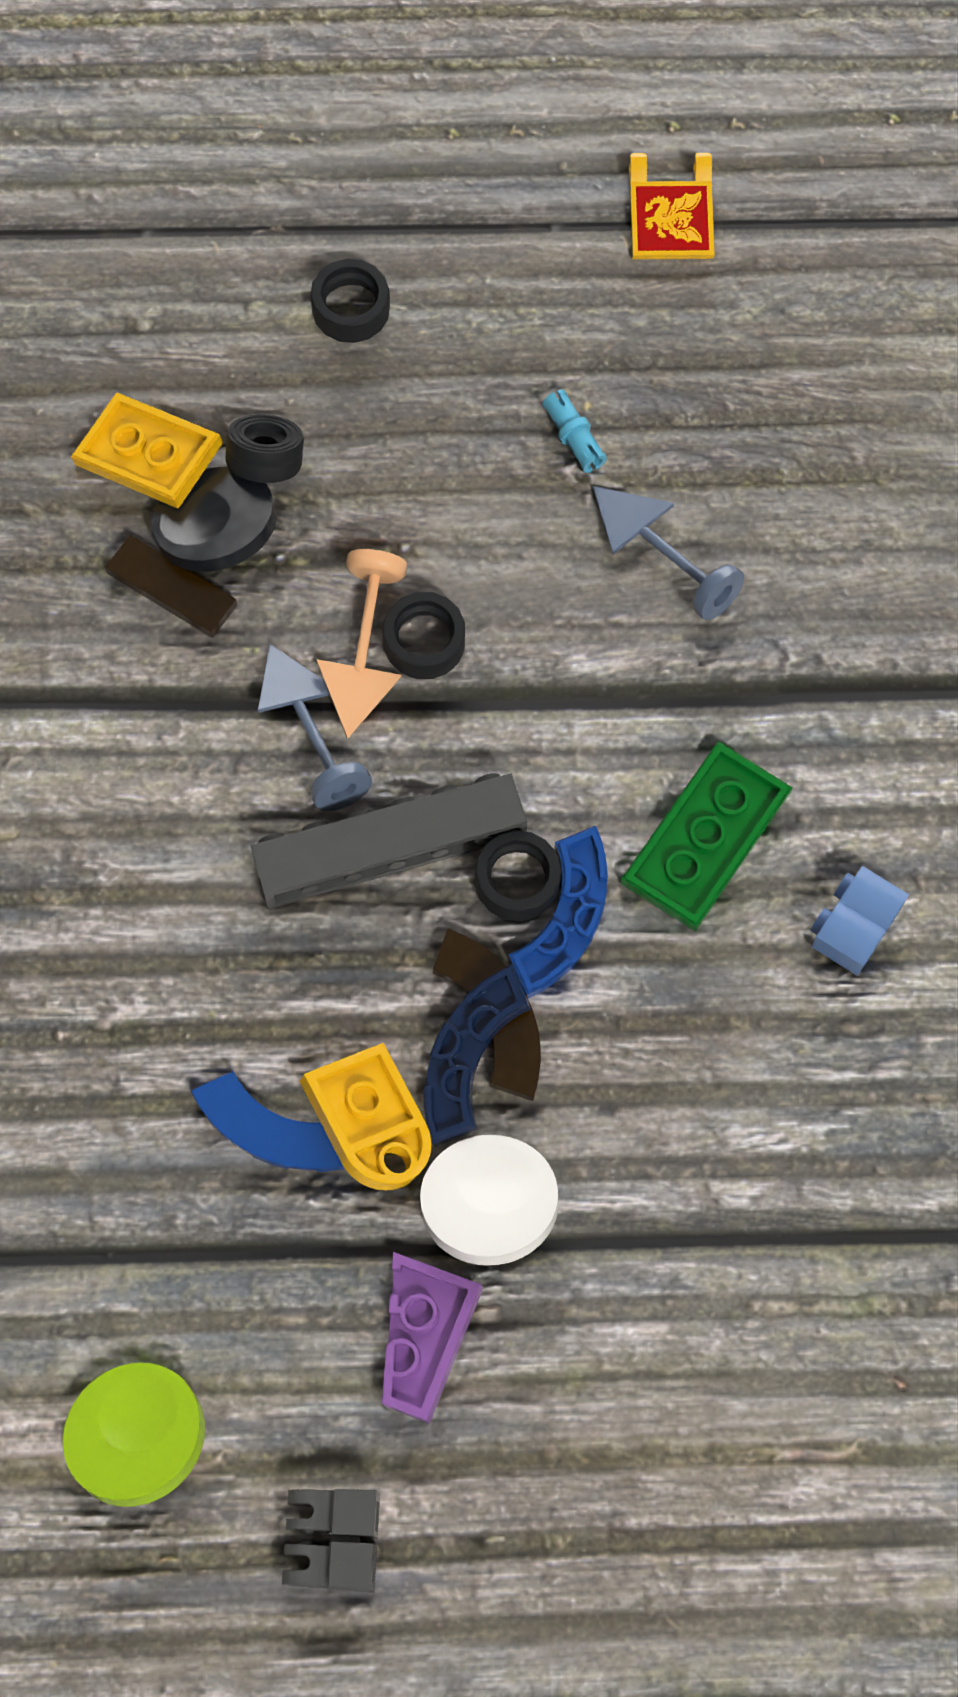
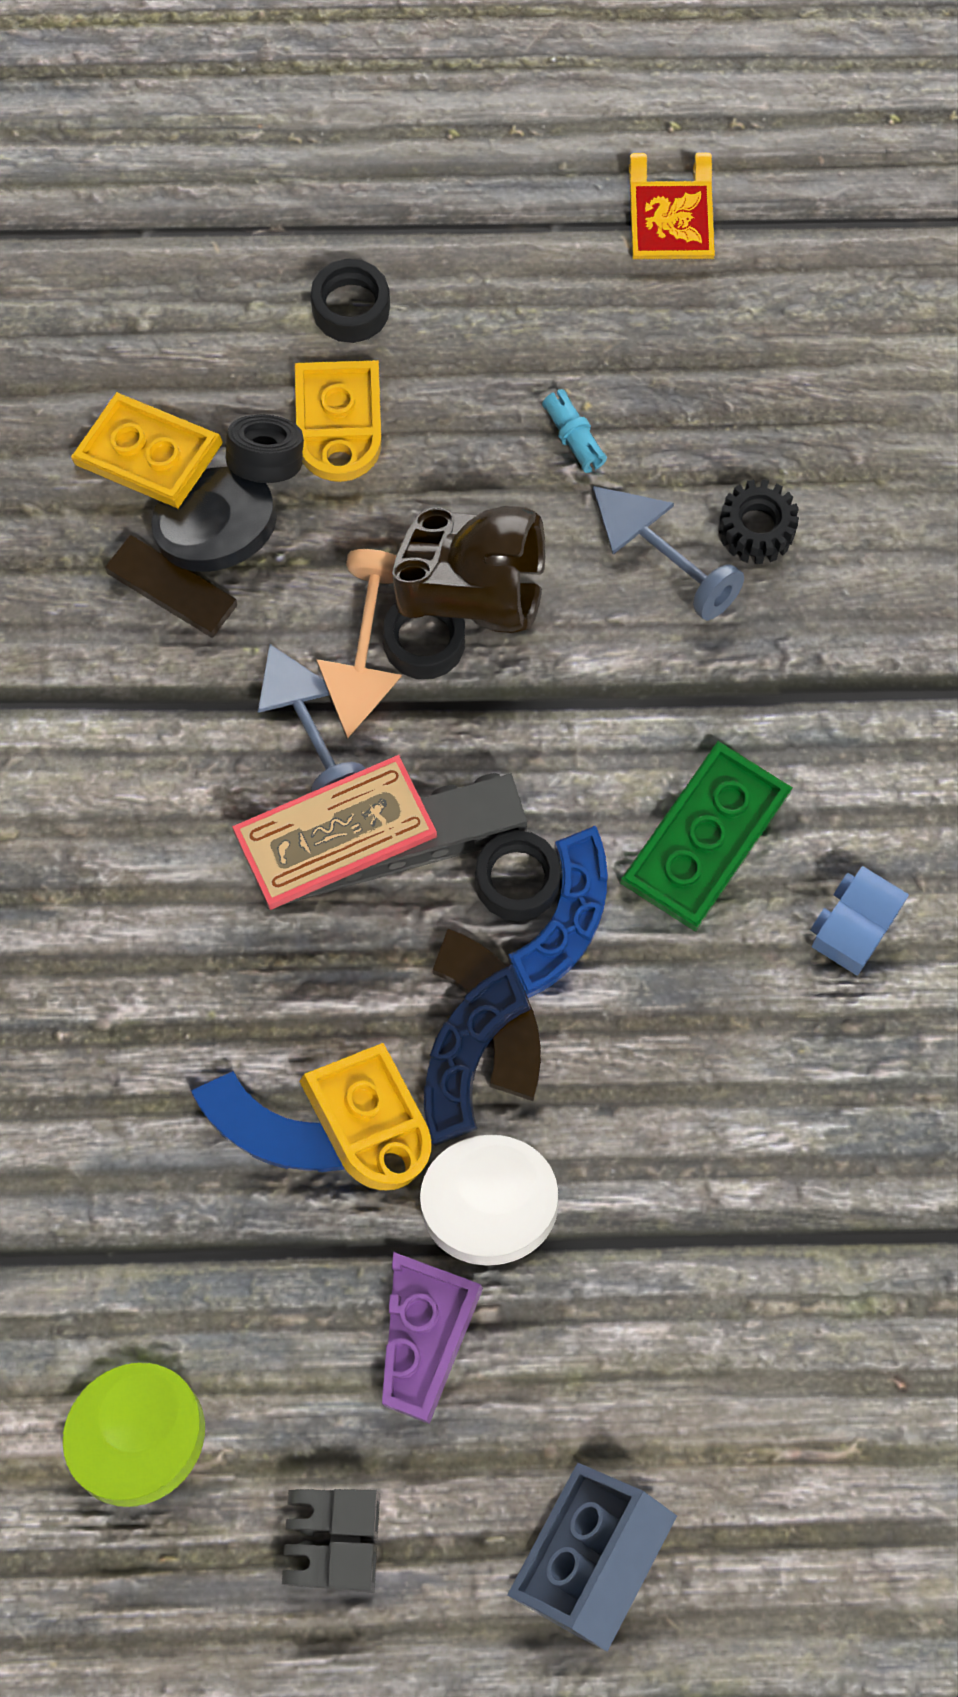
none -> tile [232,755,437,910]
none -> yellow tile [295,360,382,482]
none -> dark brown piece [392,506,545,633]
none -> sand blue slope [507,1462,677,1652]
none -> black tyre [718,480,799,564]

